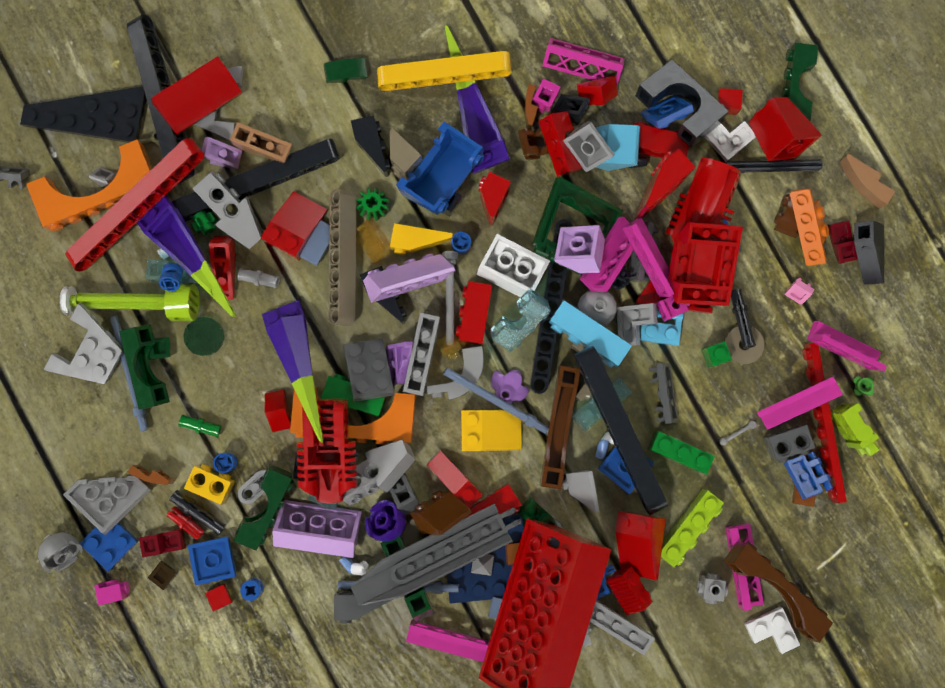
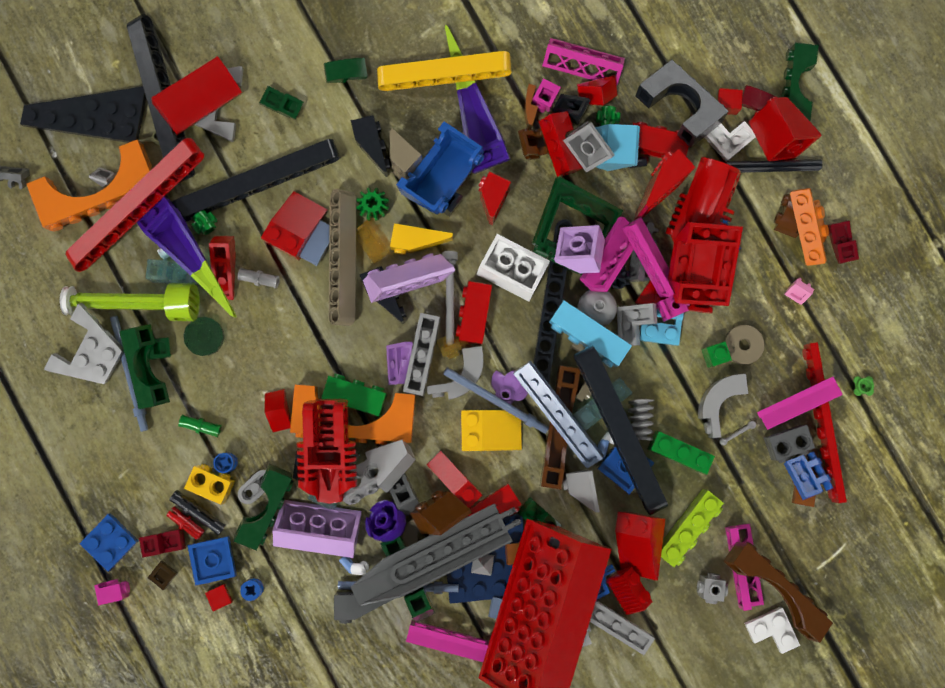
light grey cylinder [38,532,82,573] -> none
light grey plate [63,476,151,535] -> none
dark orange slope [128,465,175,485] -> none
blue wheel [159,263,183,292] -> none
light grey brick [193,171,262,249] -> none
lavender slope [202,137,242,169] -> none
medium nougat slope [230,122,293,163] -> none
dark purple plate [262,300,323,443] -> none
dark grey plate [343,338,394,402] -> none
blue wheel [451,232,471,255] -> none
clear light blue arch [490,288,551,352] -> none
blue plate [641,95,694,128] -> none
dark grey plate [649,363,679,424] -> none
black pin [731,289,756,349] -> none
dark pink fence [807,321,887,371] -> none
lime hips [831,403,880,456] -> none
medium nougat slope [840,154,895,209] -> none
black slope [854,221,884,285] -> none
none -> dark green slope [259,86,304,120]
none -> plate [513,360,604,468]
none -> green gear [596,106,621,126]
none -> light grey piece [628,399,654,440]
none -> light grey arch [698,374,748,438]
none -> dark red slope [742,85,776,112]

